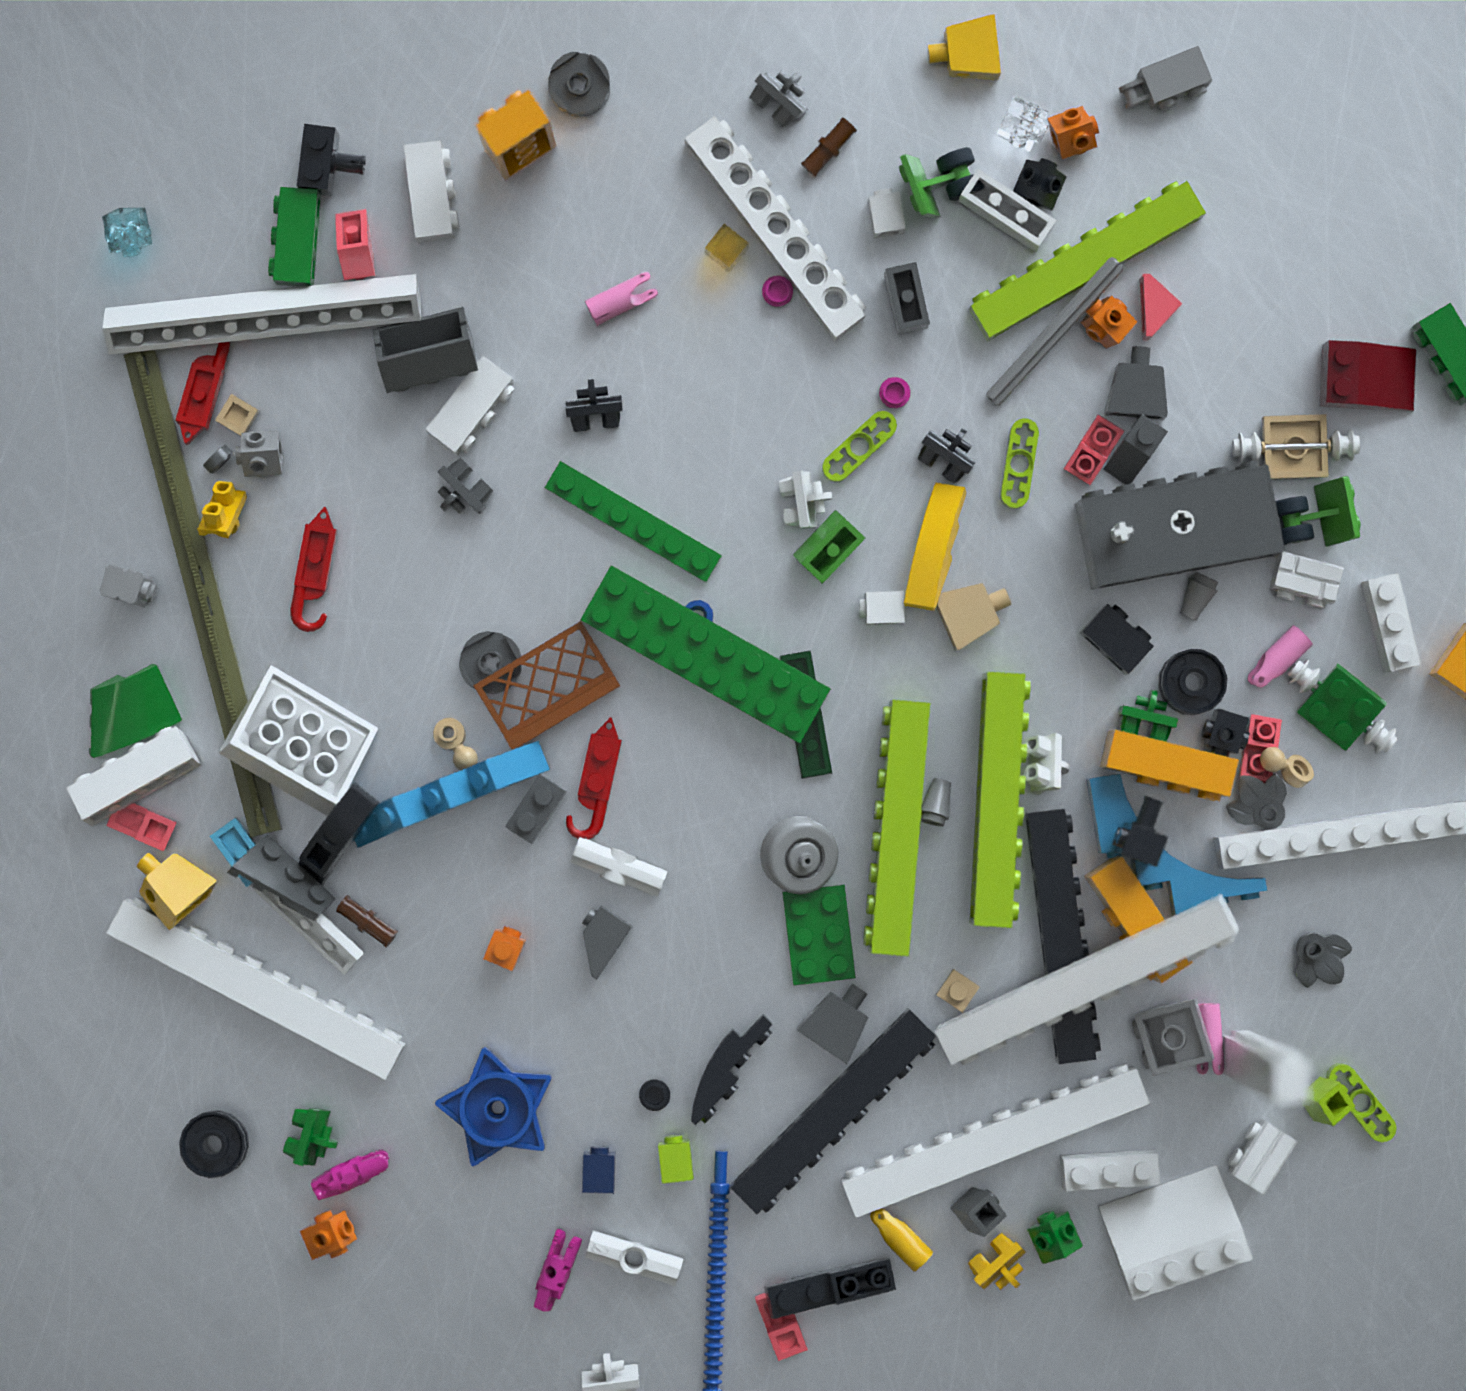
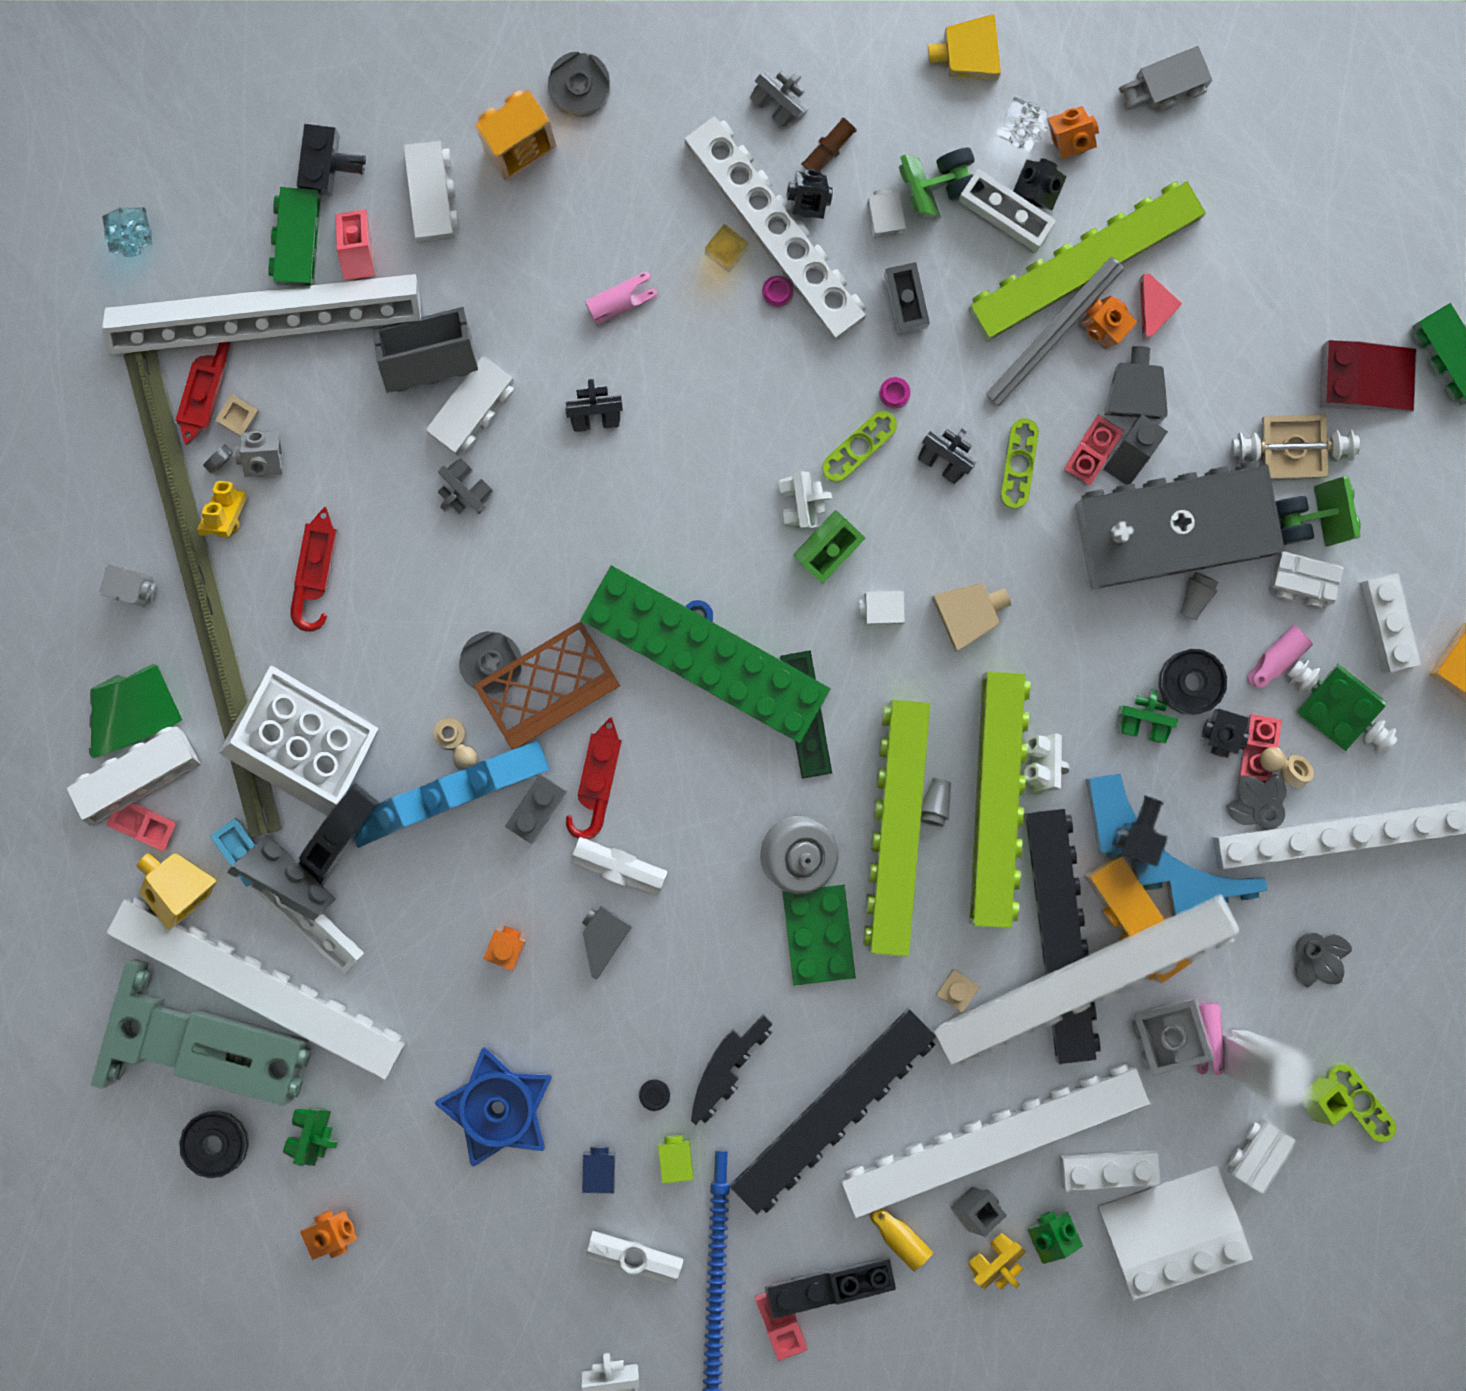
dark pink hinge [311,1149,389,1200] -> none
reddish brown pin [336,895,398,948] -> none
dark pink hinge [533,1229,582,1312] -> none
green plate [544,461,722,583] -> none
dark grey torso [796,984,868,1064] -> none
yellow slope [904,482,967,611] -> none
black brick [1079,604,1154,675] -> none
light orange brick [1099,730,1239,801] -> none
none -> sand green brick [91,959,311,1106]
none -> black brick [786,170,833,219]

